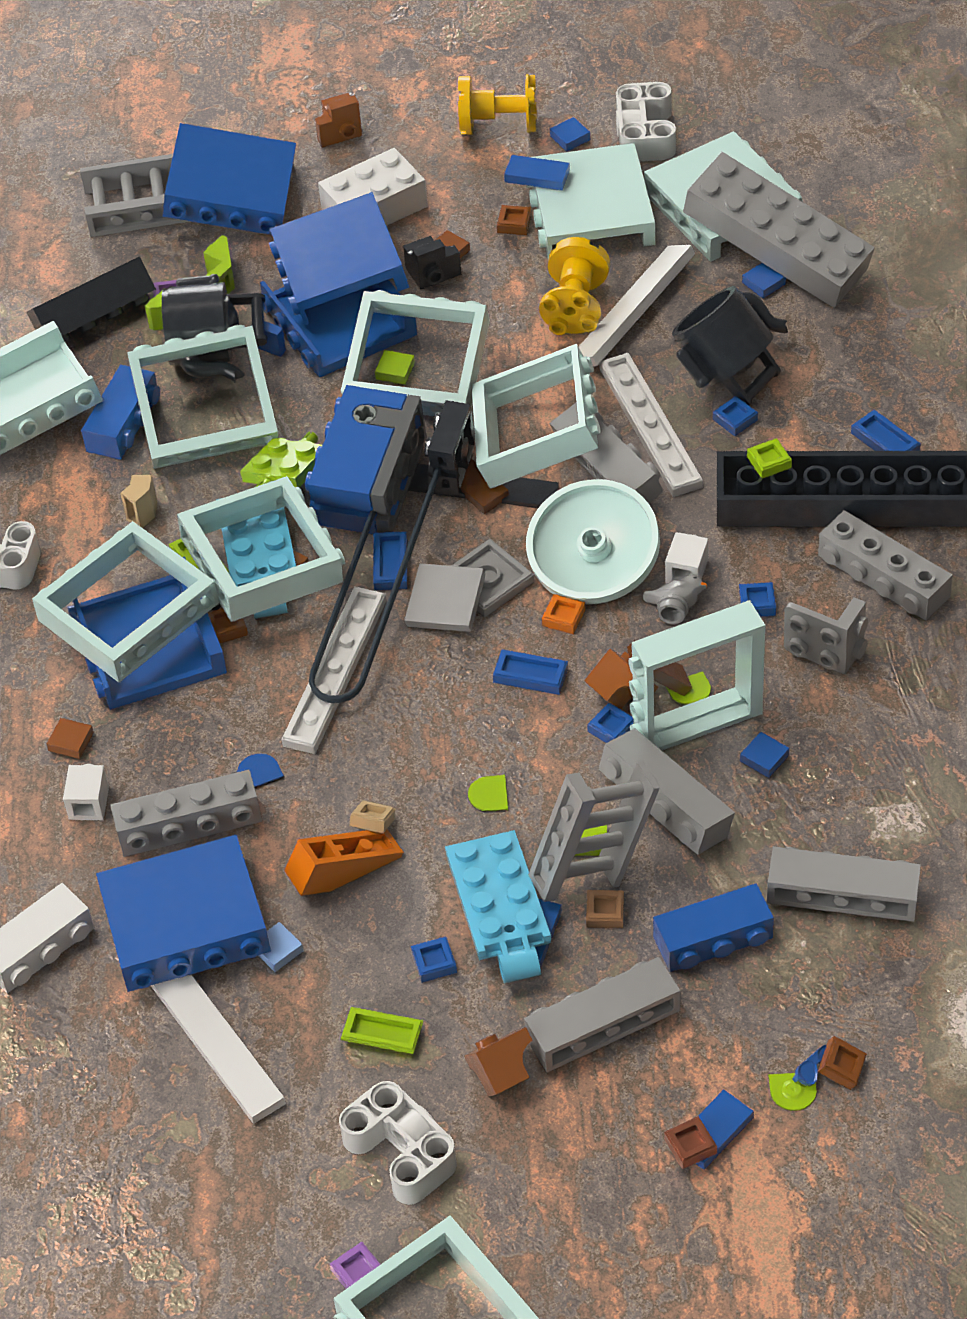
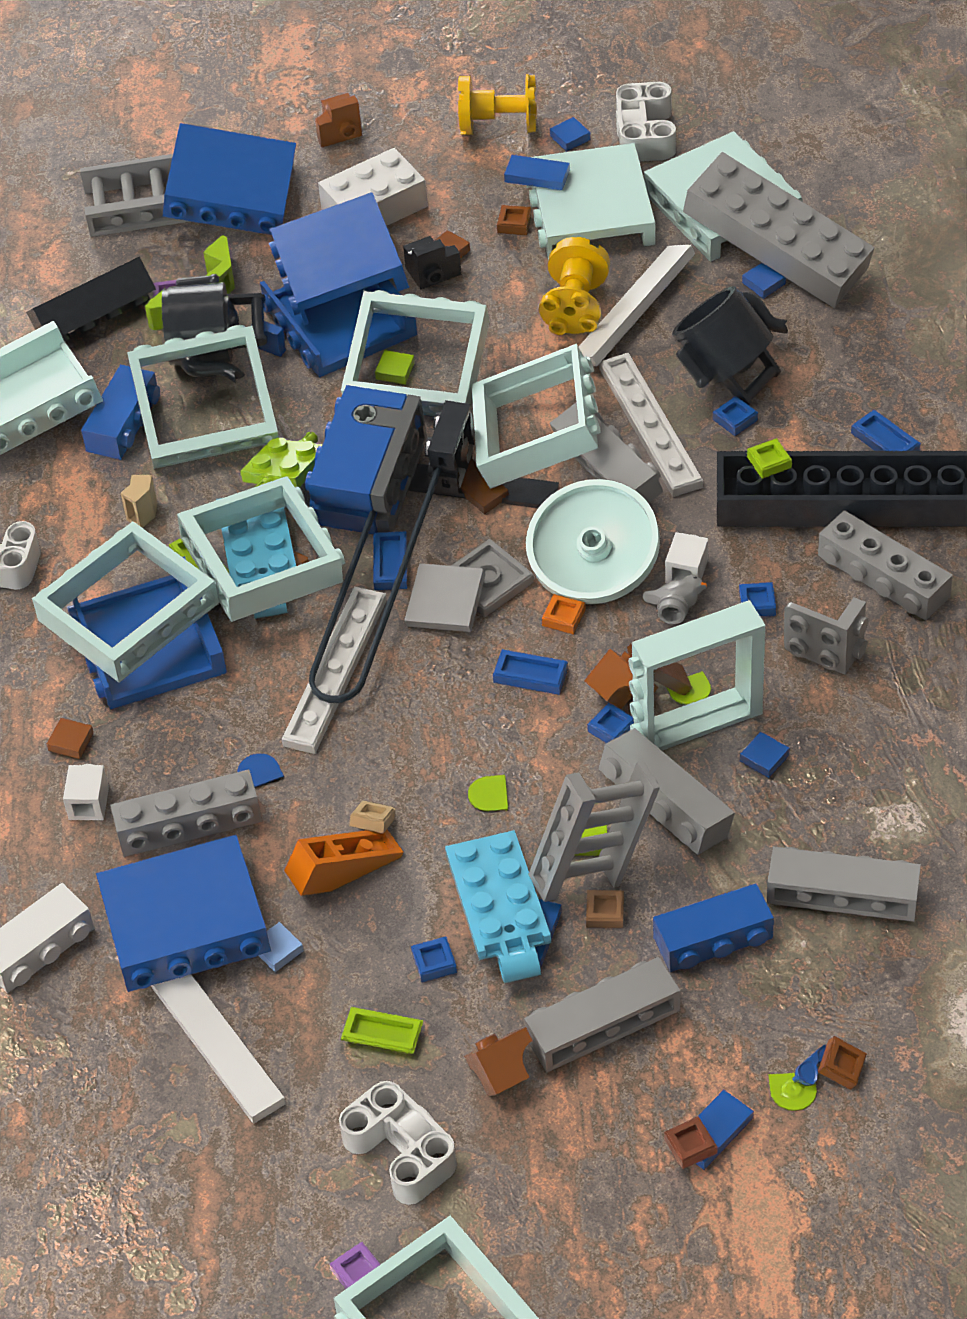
dark orange tile [208,608,248,644] -> none

